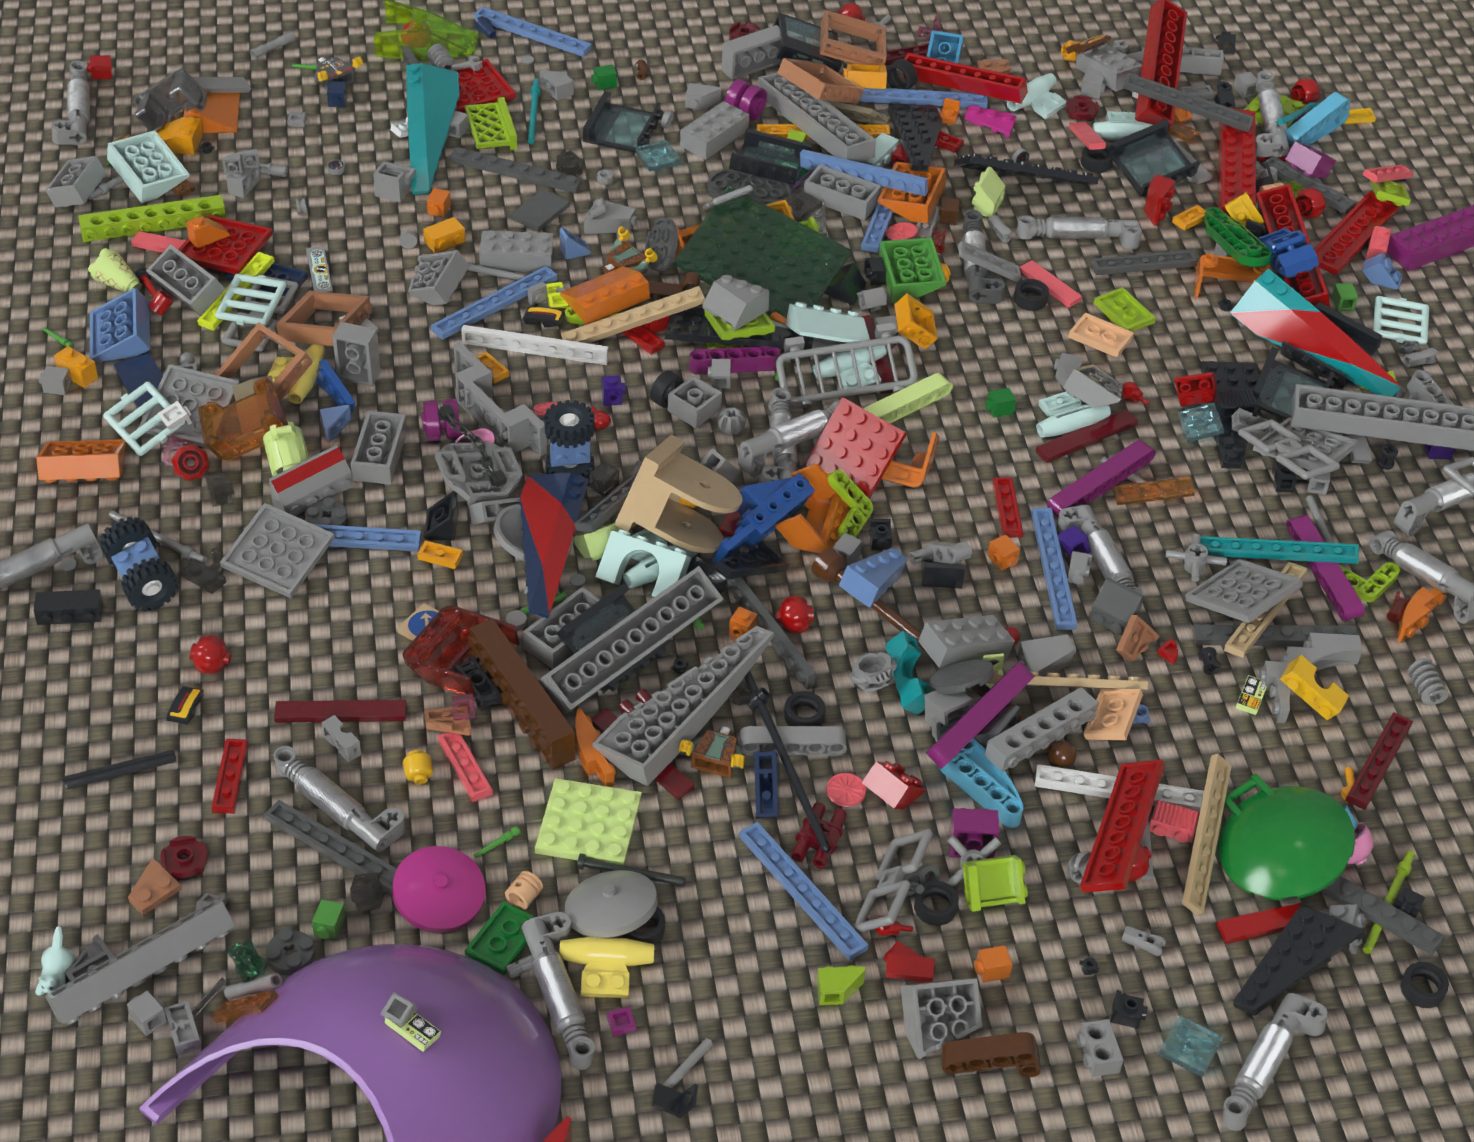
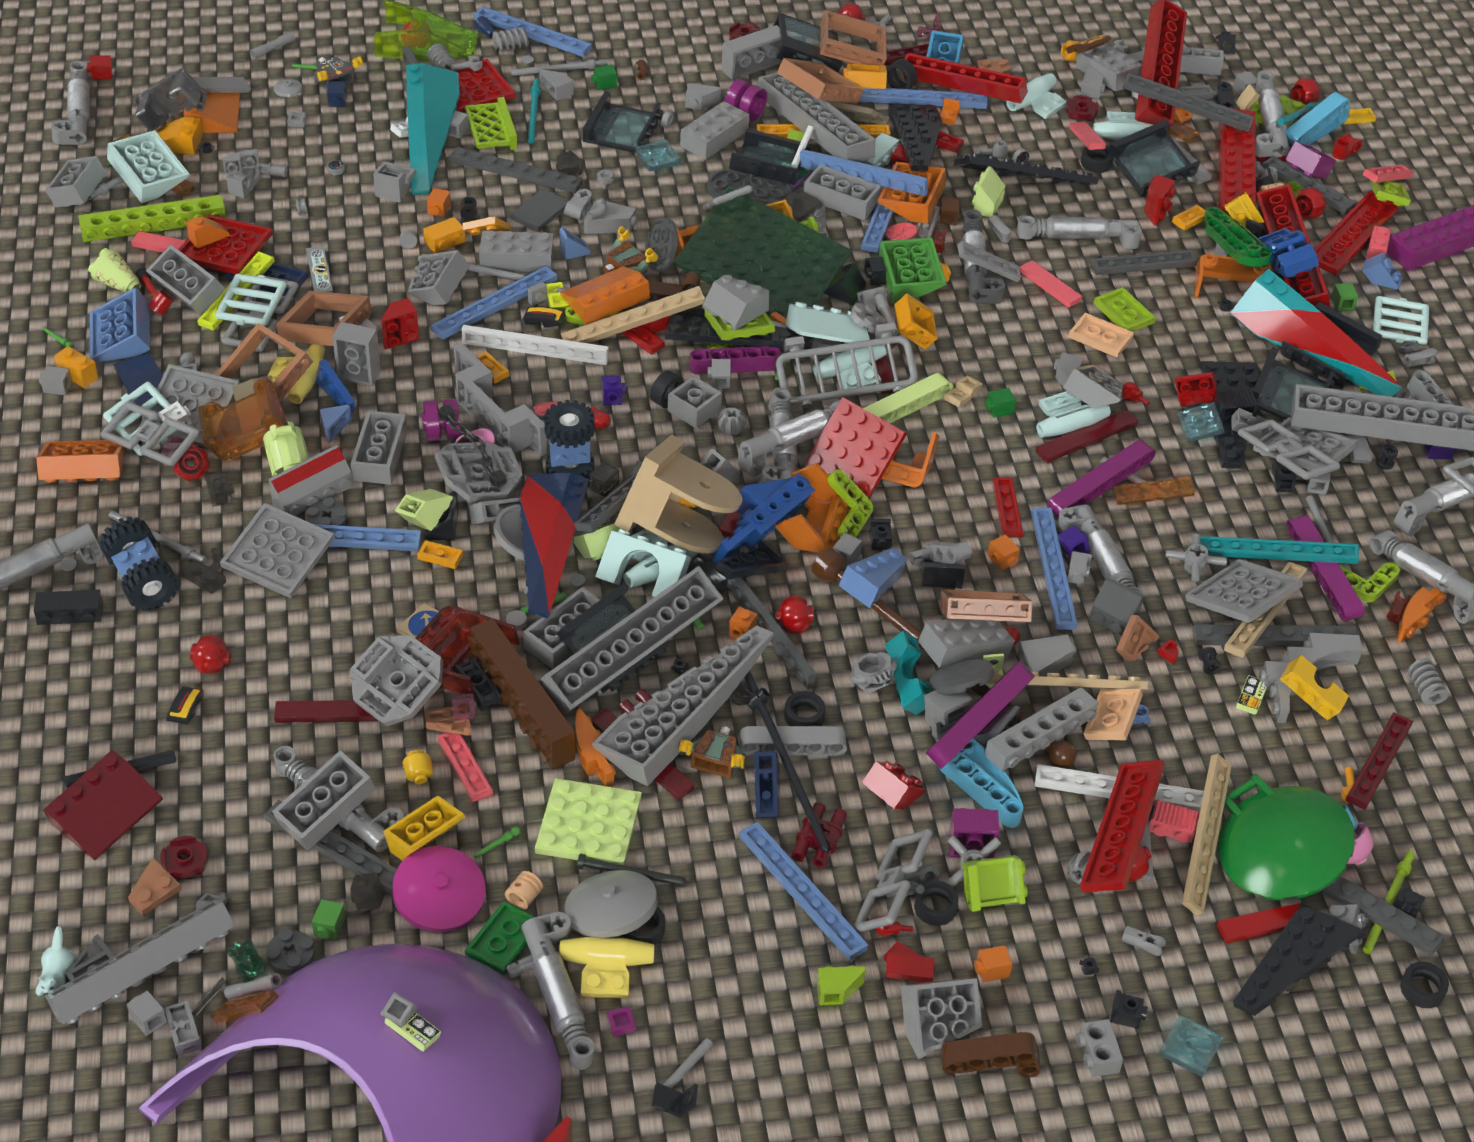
red tile [211,739,249,814] -> none
light grey piece [322,715,361,763] -> none
coral wheel [826,773,866,807] -> none
dark pink wing [965,105,1017,139] -> none
black tyre [1014,279,1049,311] -> none
light grey piece [1222,993,1328,1131] -> none
none -> dark red slope [43,750,163,861]
none -> light grey bar [100,402,200,466]
none -> light grey brick [272,750,376,851]
none -> light grey piece [273,79,303,97]
none -> light grey piece [350,635,443,726]
none -> red slope [381,298,419,350]
none -> yellow slope [383,796,465,861]
none -> yellowish green slope [395,489,453,531]
none -> black leg [460,196,480,226]
none -> light orange plate [463,216,511,235]
none -> light grey piece [492,27,528,52]
none -> light grey bar [510,59,607,76]
none -> light grey piece [564,189,592,221]
none -> white bar [791,125,814,168]
none -> light grey plate [850,303,887,333]
none -> light grey piece [875,294,899,336]
none -> nougat window [940,589,1032,622]
none -> tan slope [944,376,983,408]
none -> light grey bar [977,140,1008,159]
none -> tan slope [1235,84,1260,111]
none -> red piece [1332,133,1363,160]

